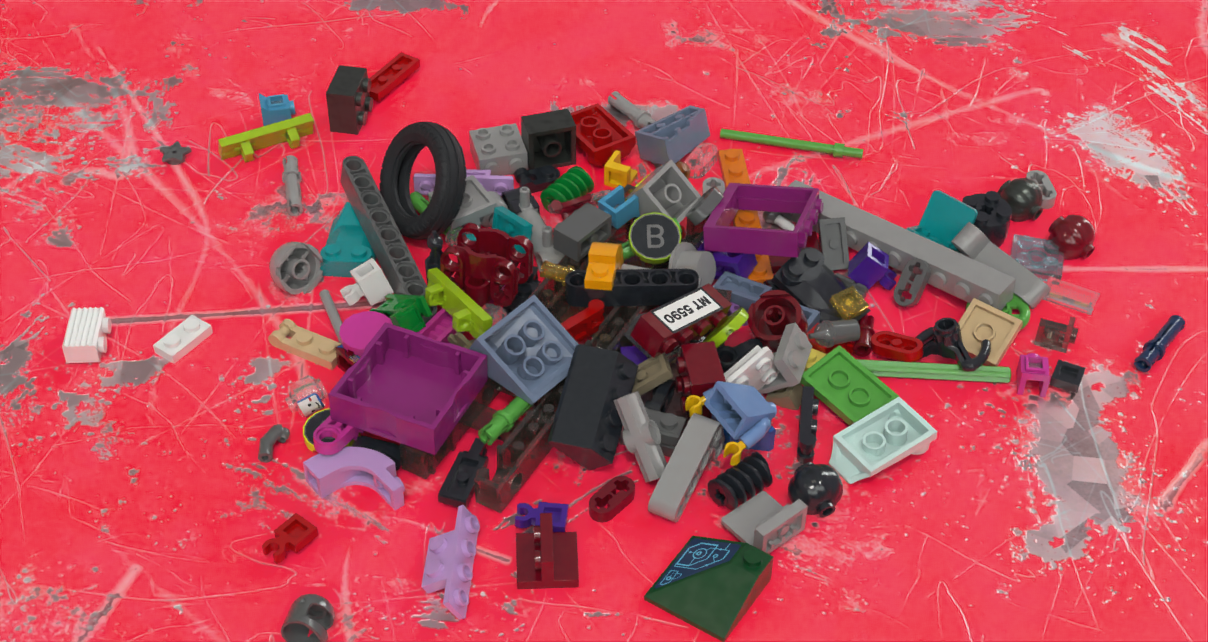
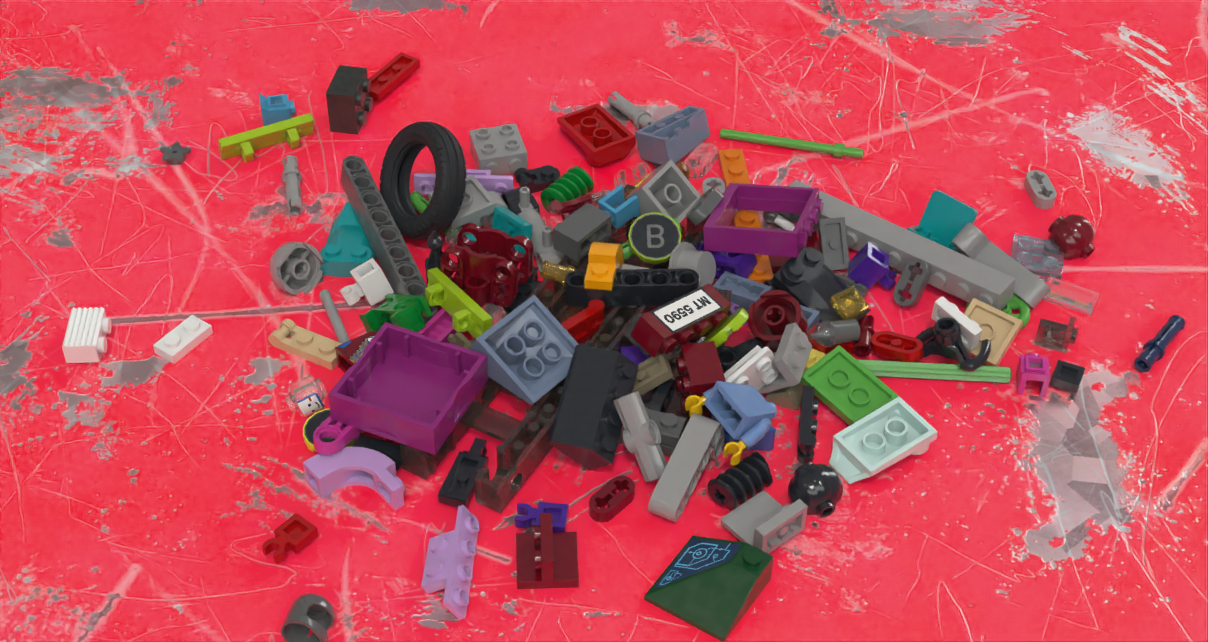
dark grey arm [258,424,290,463] -> none
dark pink tile [339,311,393,356] -> none
bright green pin [478,396,541,445] -> none
pearl dark grey brick [521,109,576,170] -> none
yellow panel [604,150,638,191] -> none
black brick [962,191,1012,247] -> none
pearl dark grey plant [998,178,1043,222] -> none
none -> white plate [931,296,982,351]

